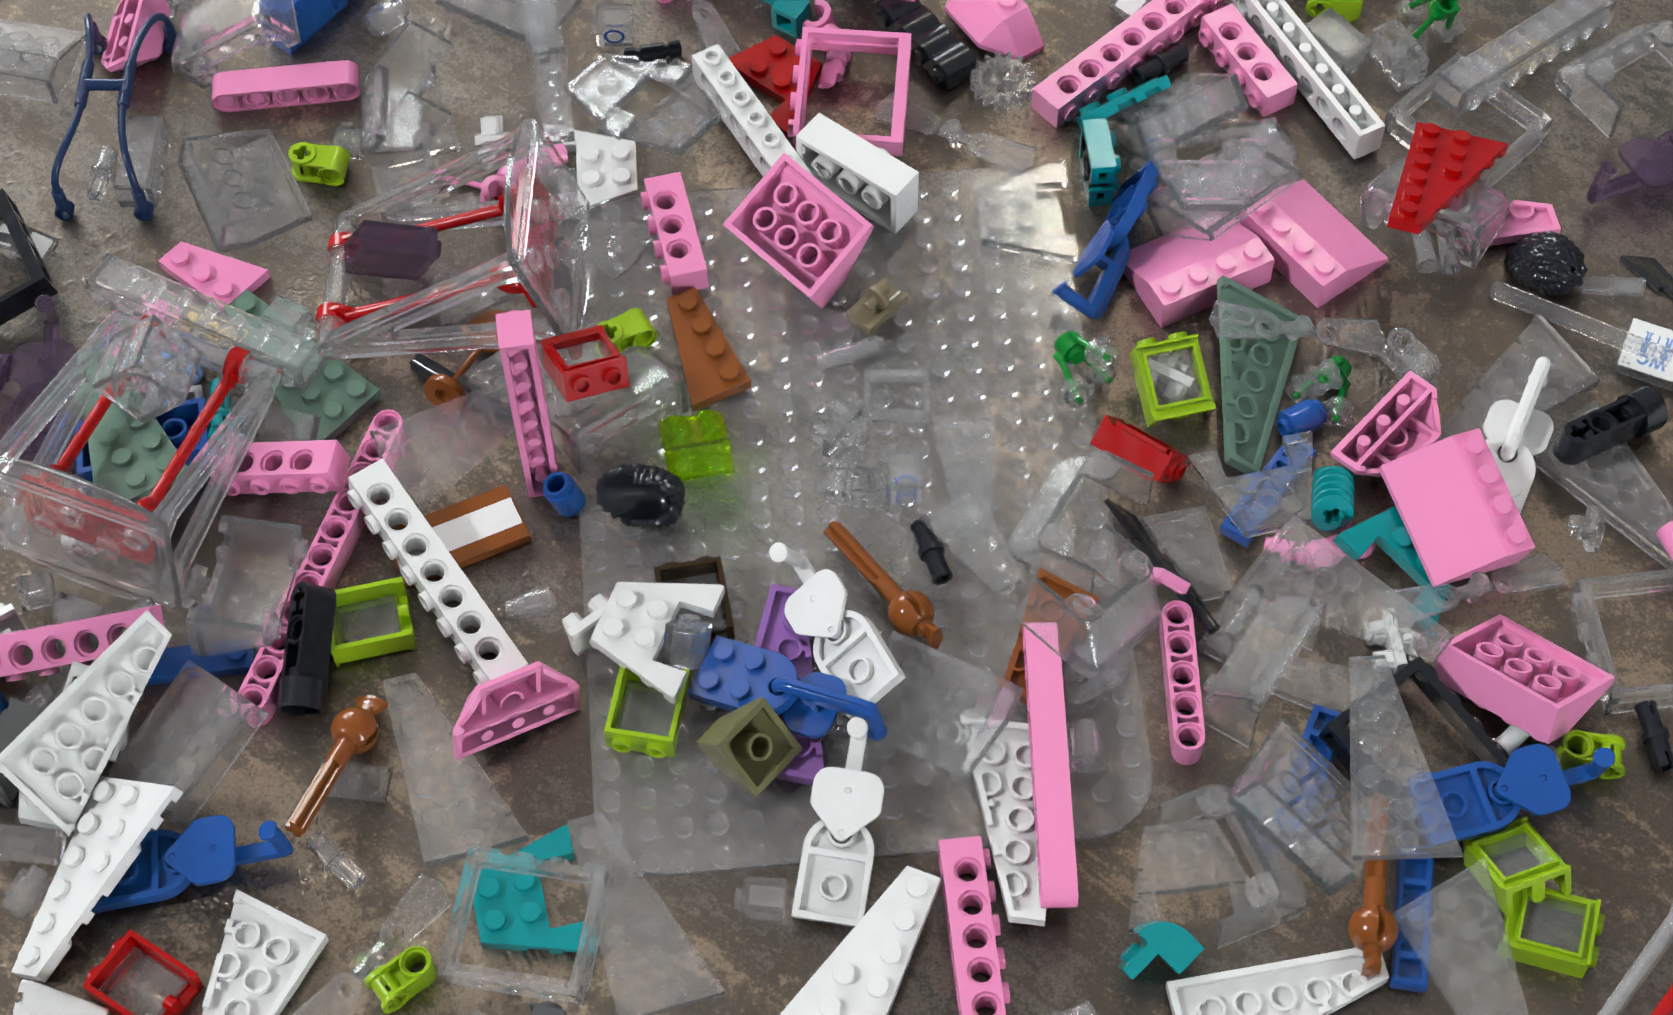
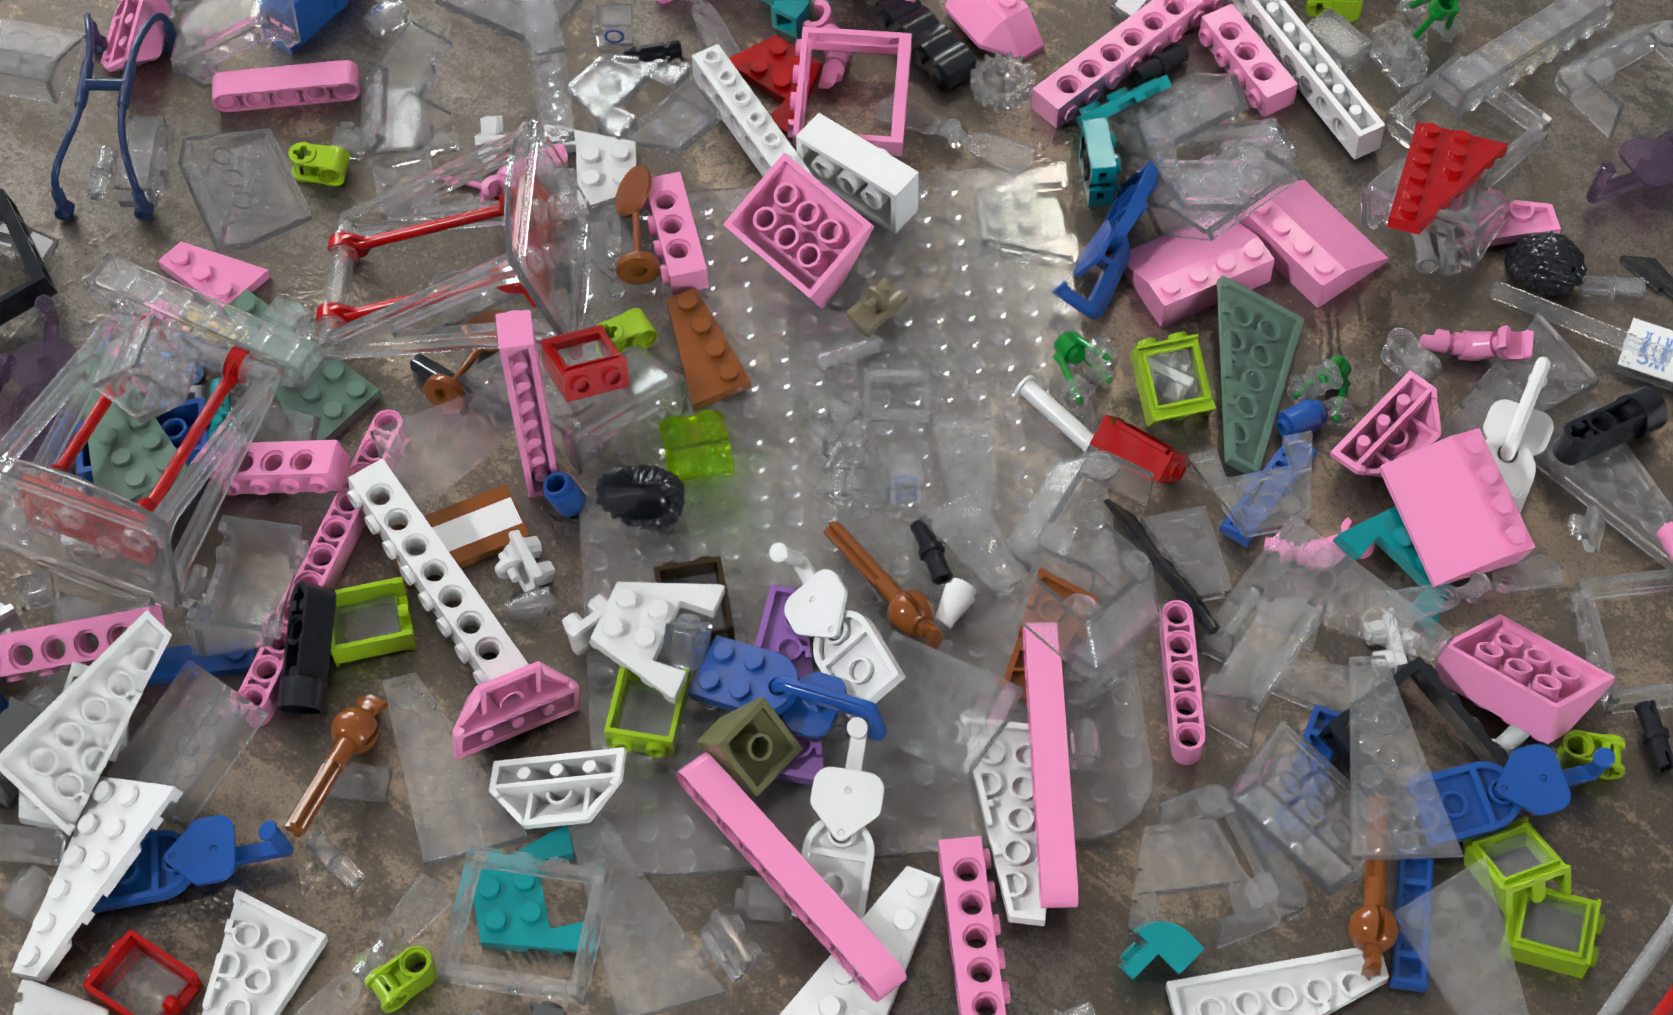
clear purple brick [344,220,442,281] -> none
bright pink tile [1145,566,1191,595] -> none
clear piece [1208,300,1386,357] -> none
teal piece [1311,466,1354,531] -> none
none -> white wedge [489,747,627,829]
none -> white hips [495,529,555,598]
none -> dark orange piece [615,165,660,285]
none -> bright pink beam [676,752,907,1002]
none -> clear hips [699,908,763,983]
none -> white cone [933,578,976,630]
none -> white pin [1015,375,1096,454]
none -> bright pink piece [1417,325,1534,362]

